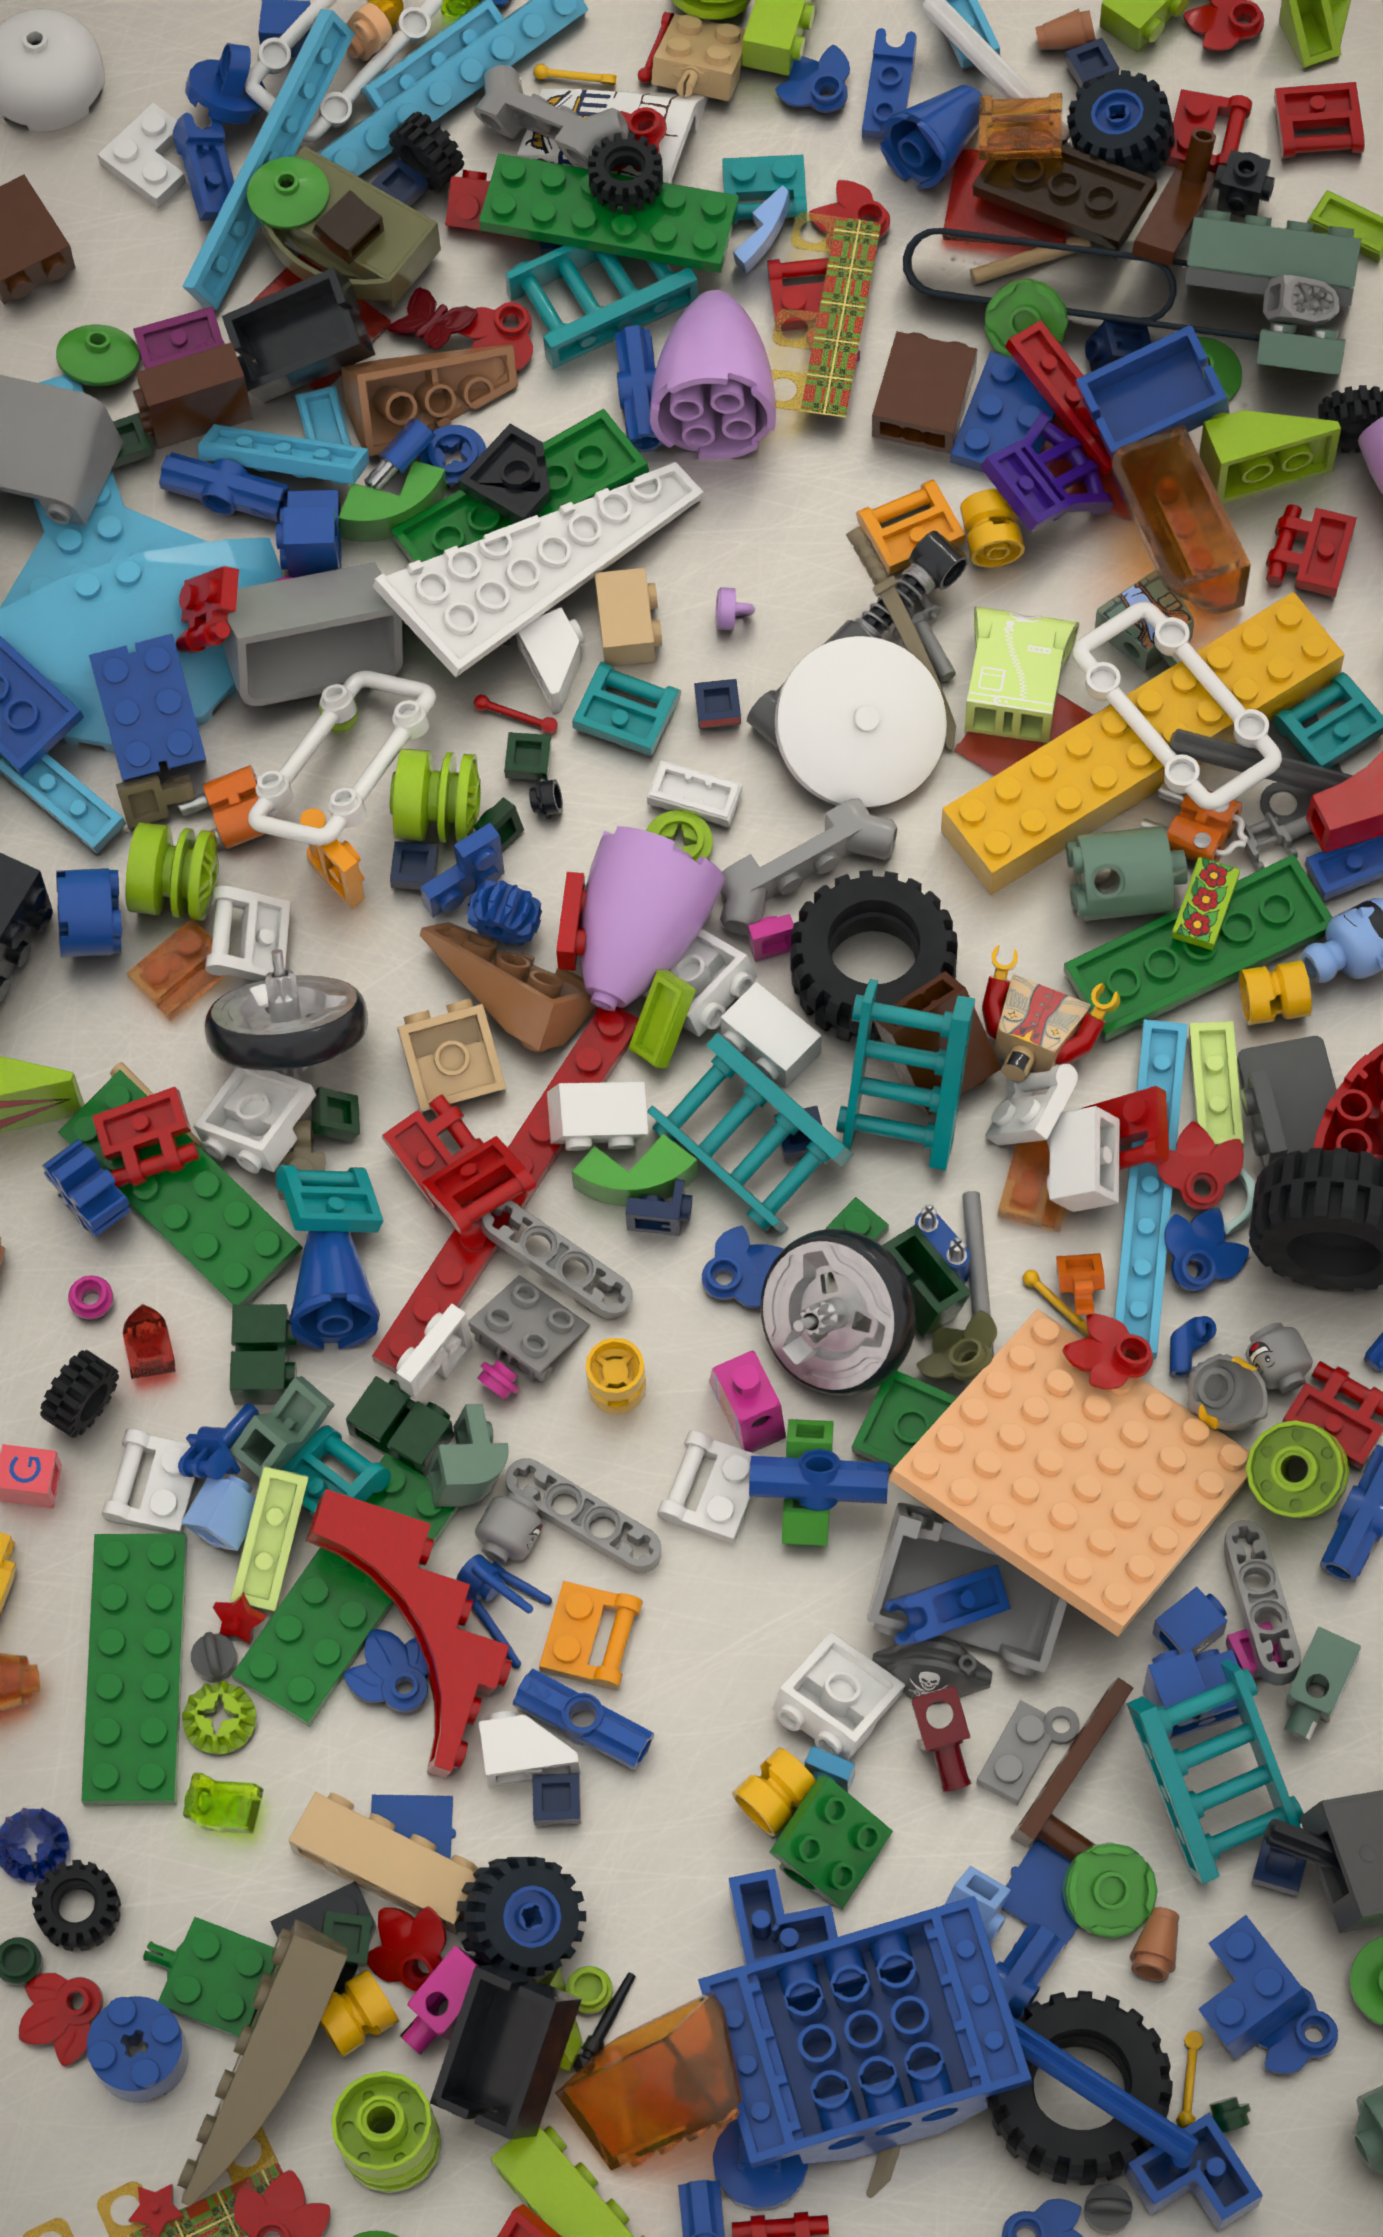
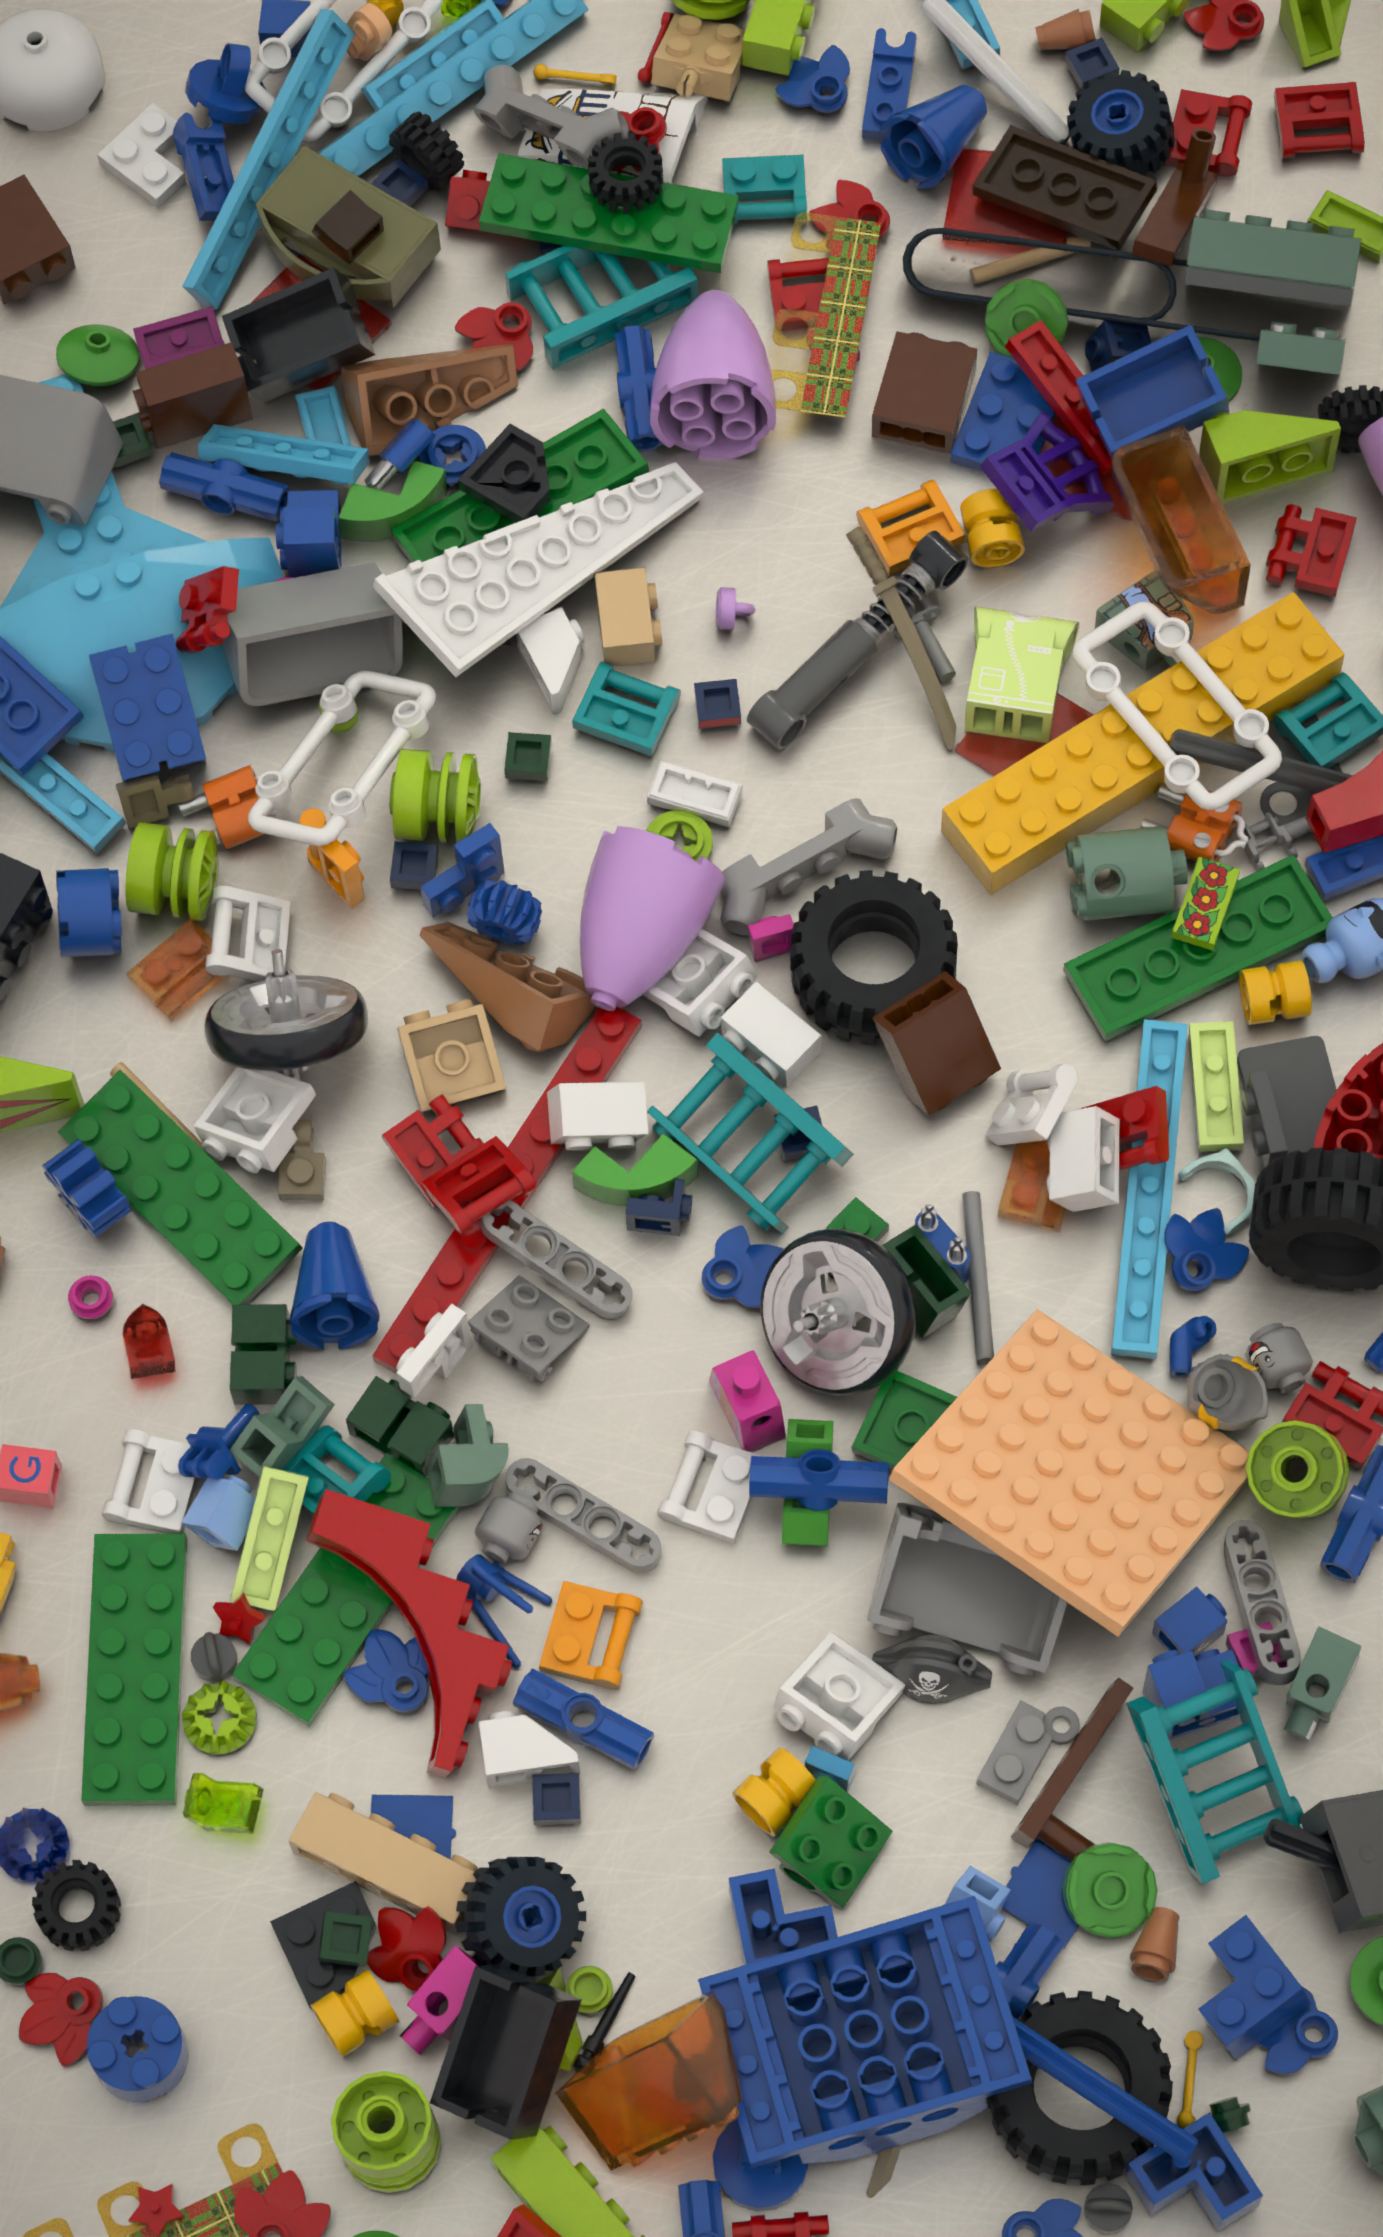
black tyre [40,1350,119,1438] -> none
red plate [92,1087,200,1188] -> none
green plate [143,1917,276,2038] -> none
dark tan wedge [177,1919,348,2206] -> none
bright green dish [247,157,330,230] -> none
teal plate [276,1165,384,1233] -> none
dark green plate [311,1087,360,1142] -> none
dark red piece [388,287,478,349] -> none
red hinge [473,694,558,736] -> none
dark green plate [473,797,524,851] -> none
dark pink plate [477,1360,520,1400] -> none
black plate [529,777,563,819] -> none
red plate [556,872,587,971] -> none
yellow wheel [585,1338,646,1414] -> none
lime tile [628,970,696,1068] -> none
light blue slope [733,185,790,275] -> none
white dish [775,636,947,809] -> none
teal fence [836,979,975,1170] -> none
blue plate [884,1565,1011,1646] -> none
dark red bracket [911,1687,972,1792] -> none
olive plate [916,1310,998,1381] -> none
clear orange plate [978,93,1063,160] -> none
torso [982,945,1120,1082] -> none
yellow hinge [1022,1270,1089,1338] -> none
orange plate [1056,1253,1105,1315] -> none
red plate [1062,1314,1153,1390] -> none
red plate [1156,1121,1244,1210] -> none
black brick [1213,150,1275,218] -> none
dark blue plate [1251,1839,1307,1896] -> none
light grey rock [1263,275,1339,326] -> none

